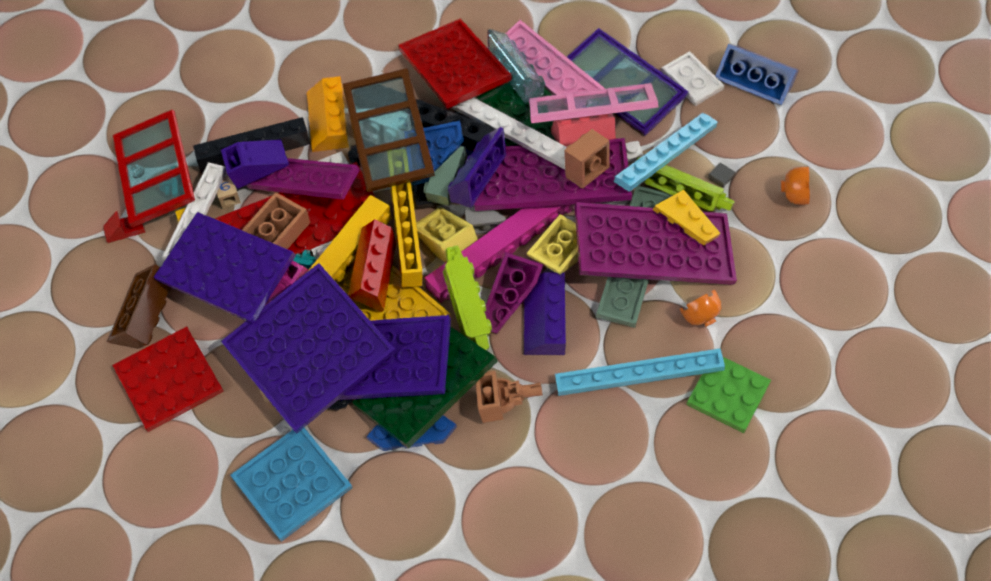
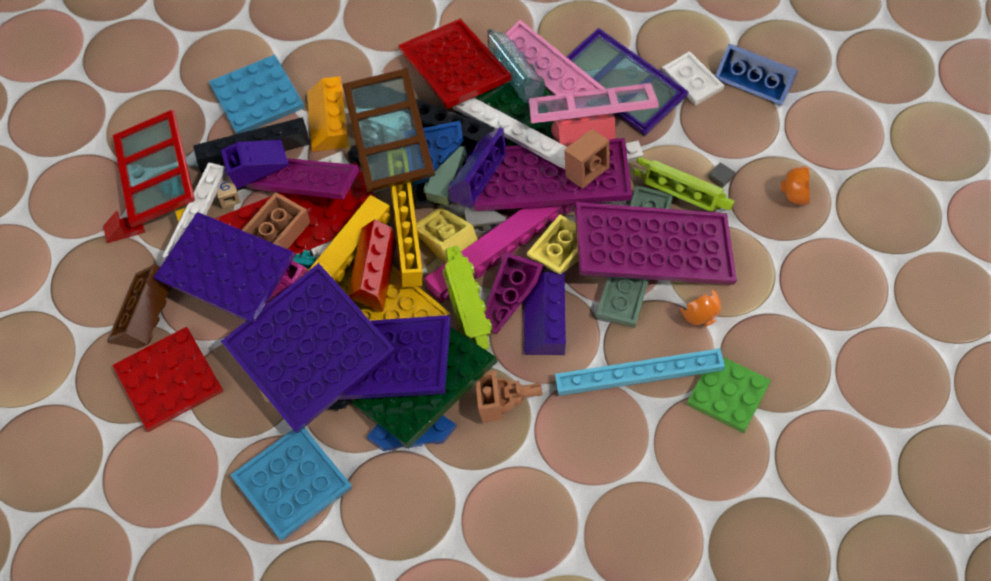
medium azure plate [614,113,718,192] -> none
yellow wing [653,190,720,246] -> none
none -> dark azure plate [209,55,305,134]

